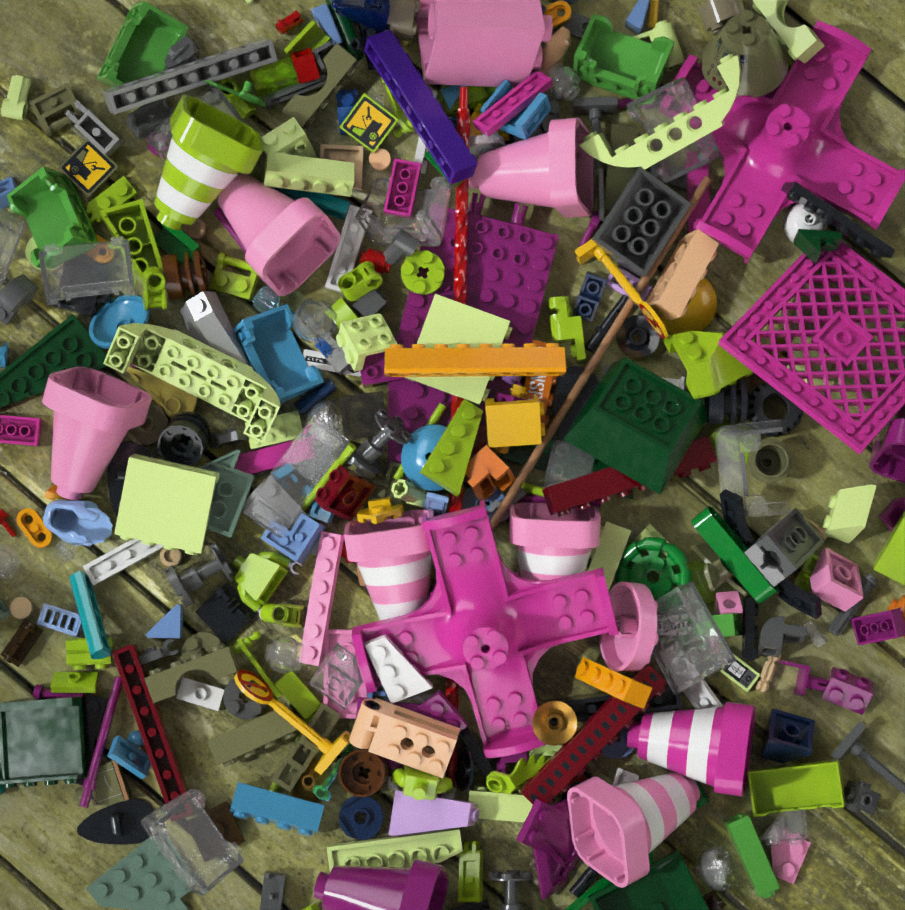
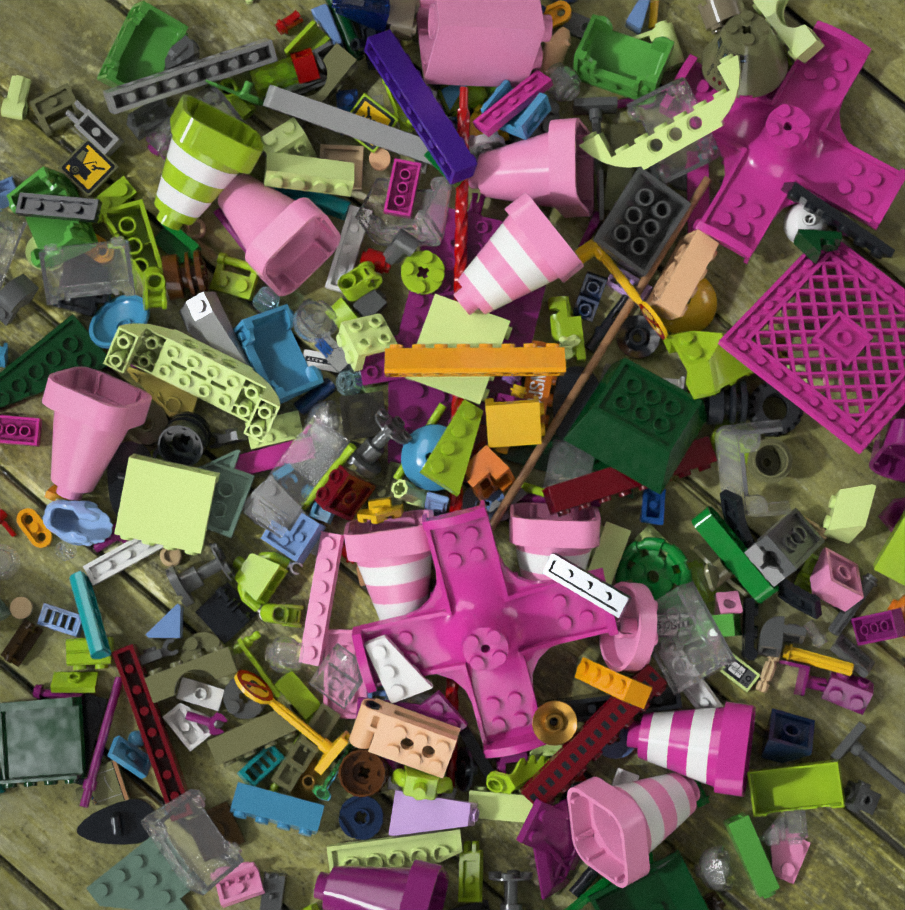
none -> plate [15,192,102,223]
none -> magenta bar [93,523,130,553]
none -> white wing [162,703,224,752]
none -> magenta bar [185,711,227,736]
none -> bright pink bracket [212,862,265,908]
none -> teal slope [237,745,285,787]
none -> light grey beam [263,85,433,166]
none -> clear light blue piece [336,369,363,397]
none -> bright pink cone [453,192,584,315]
none -> plate [543,553,632,618]
none -> yellowish green piece [559,335,580,359]
none -> blue slope [639,489,666,525]
none -> yellow axle [782,644,854,676]
none -> dark grey plate [830,634,875,678]

